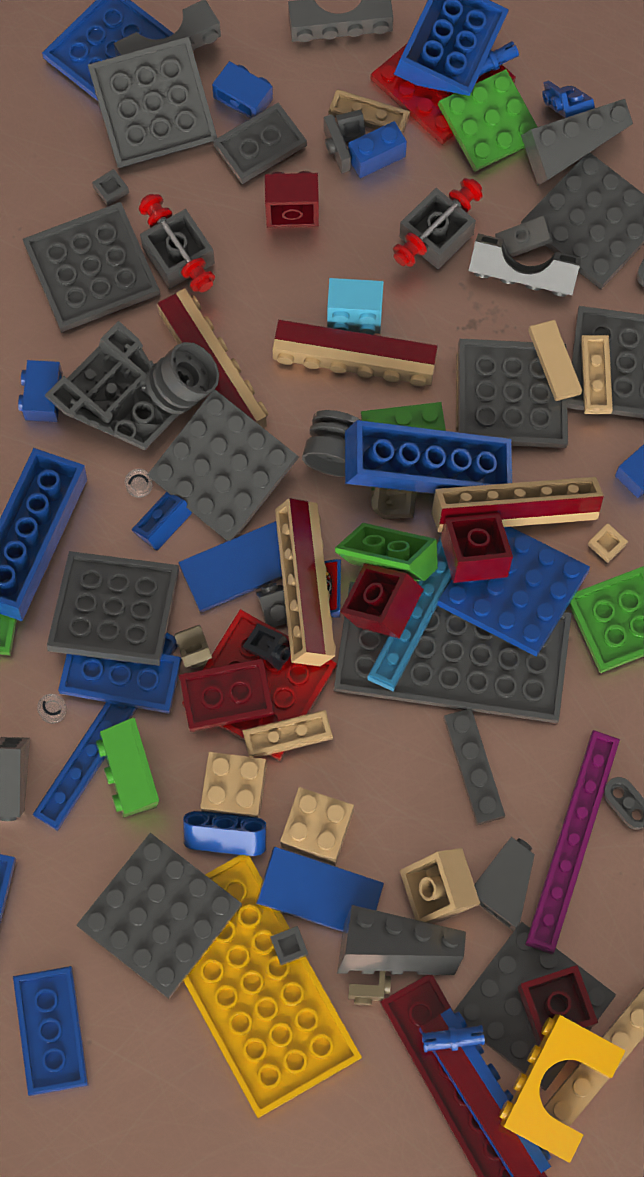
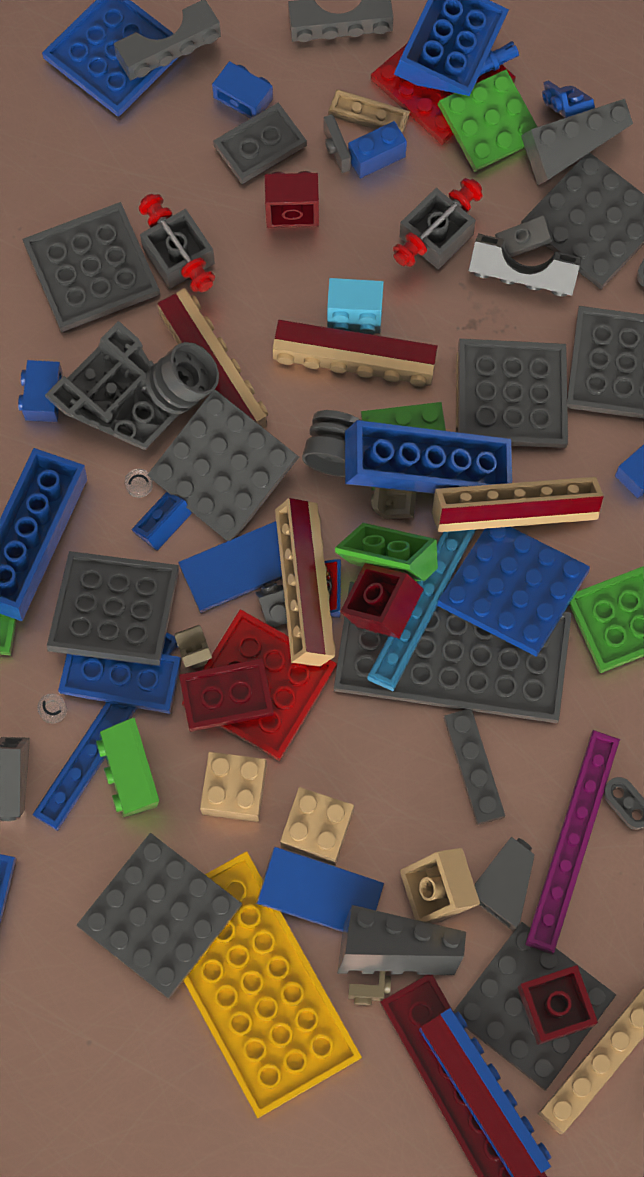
blue tile [13,966,89,1096] -> none
dark grey plate [88,37,217,168] -> none
dark grey plate [92,169,129,206] -> none
blue beam [183,811,266,856] -> none
tan tile [242,710,333,758] -> none
black bracket [243,624,291,670] -> none
dark grey plate [270,926,308,966] -> none
dark grey plate [336,110,366,142] -> none
blue pin [422,1025,485,1052] -> none
dark red brick [441,513,513,583] -> none
yellow arch [499,1014,625,1163] -> none
tan tile [528,320,582,401] -> none
tan tile [581,335,613,414] -> none
tan plate [588,523,628,563] -> none

